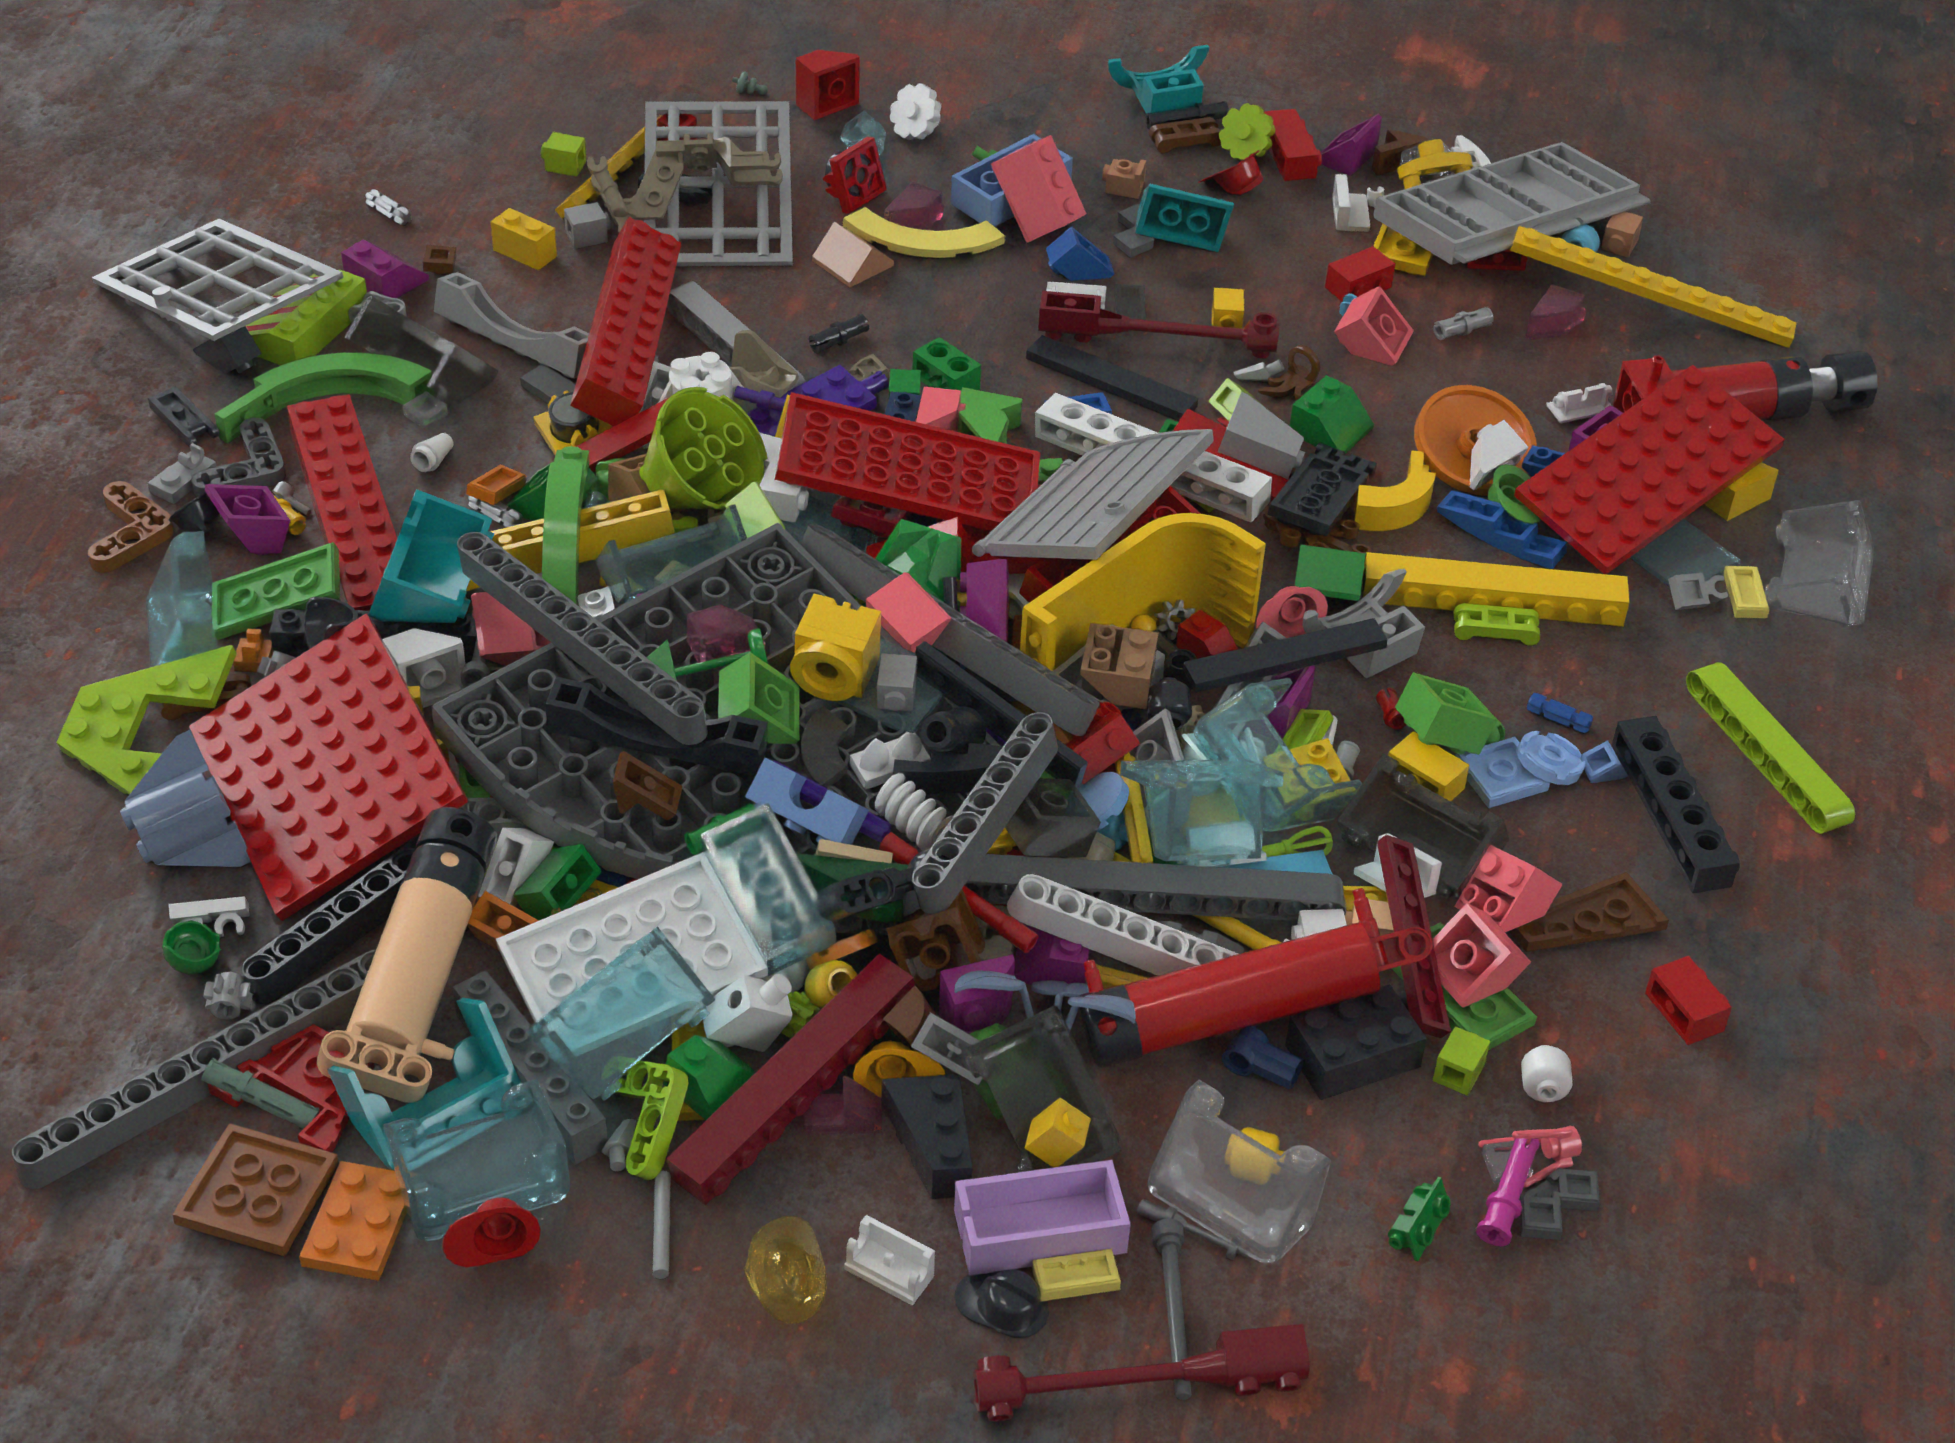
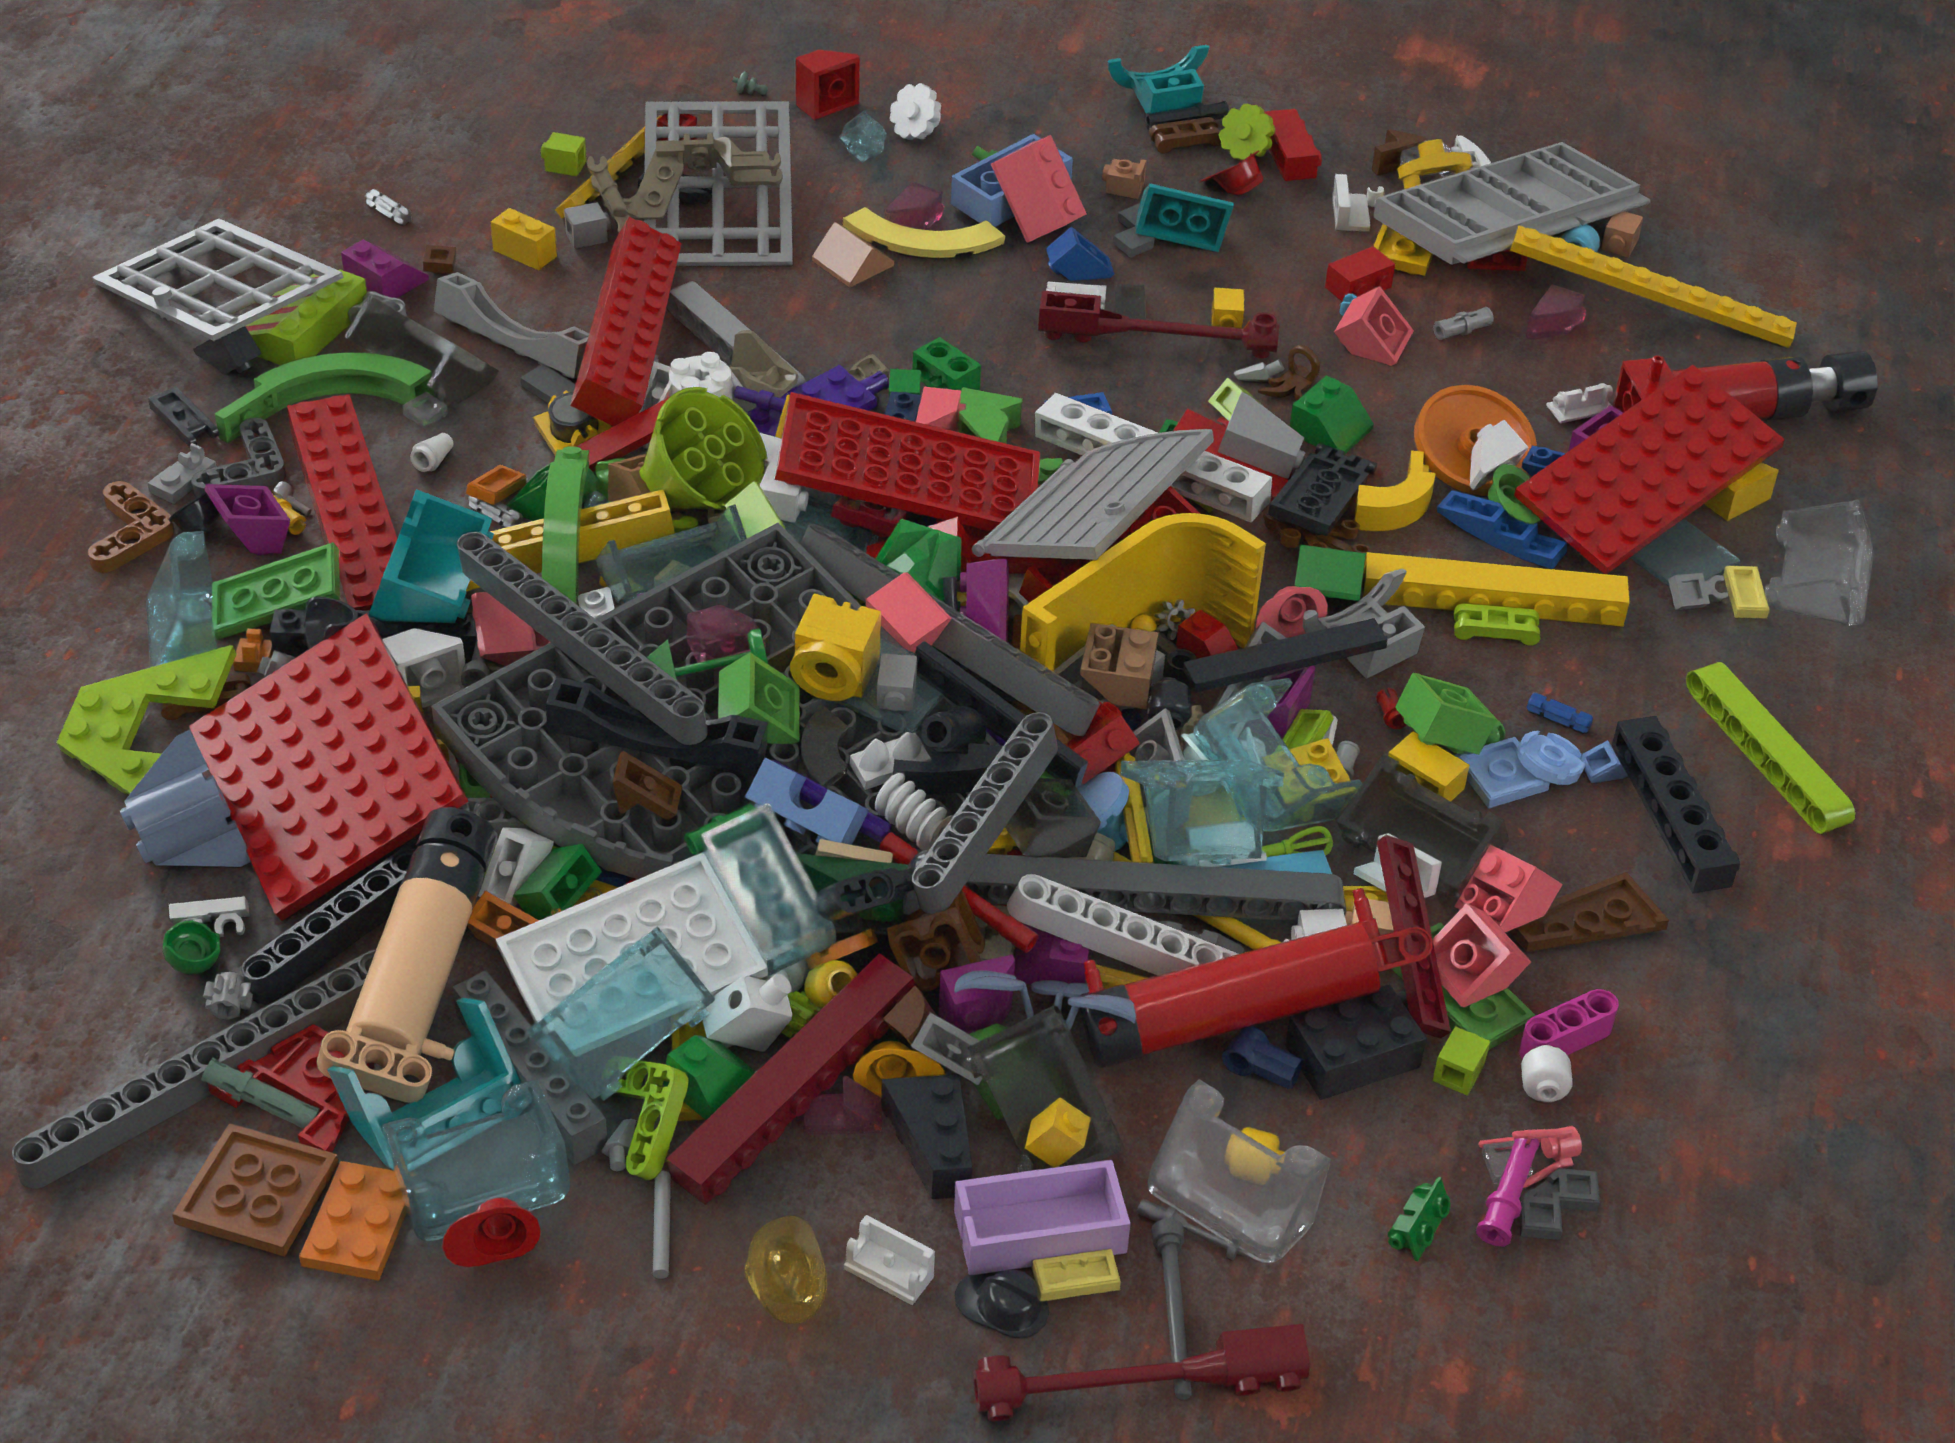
black pin [808,313,869,354] -> none
red piece [823,137,887,214] -> none
black tile [1026,335,1199,421] -> none
magenta slope [1321,114,1382,176] -> none
red brick [1645,955,1732,1045] -> none
none -> dark pink beam [1519,989,1619,1060]

